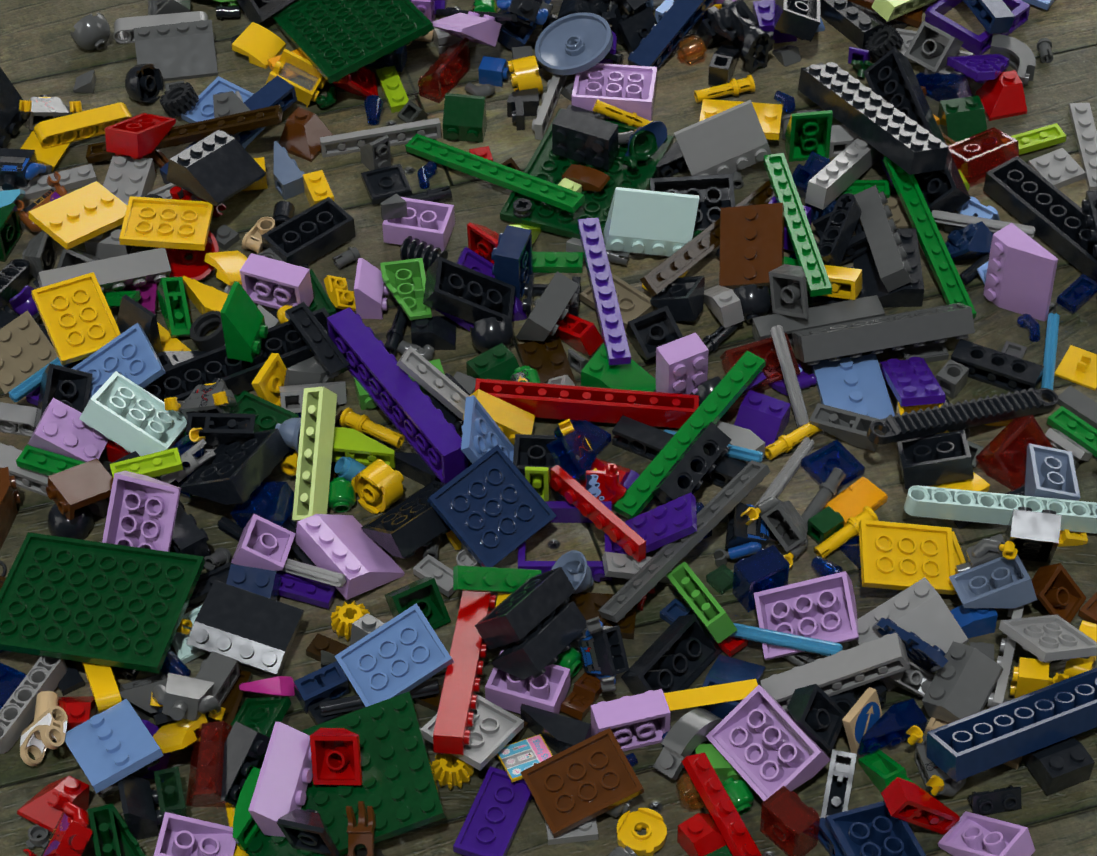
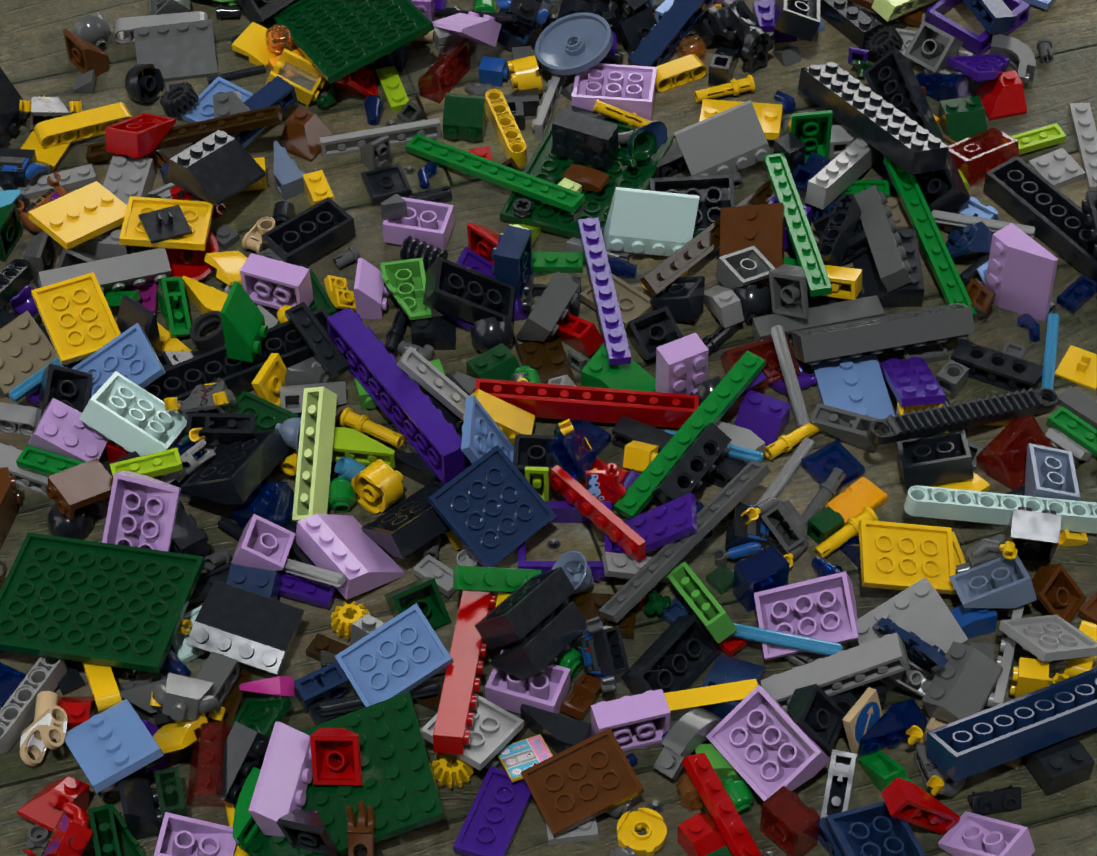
none -> reddish brown slope [63,29,109,77]
none -> black piece [138,205,192,244]
none -> black bar [207,65,266,85]
none -> clear orange head [265,25,292,55]
none -> yellow beam [485,89,527,168]
none -> clear blue cone [608,256,637,278]
none -> yellow brick [623,440,659,474]
none -> dark green plant [642,590,671,615]
none -> yellow beam [655,54,707,92]
none -> dark grey slope [715,246,776,289]
none -> black brick [773,132,806,180]
none -> reddish brown slope [966,278,996,314]

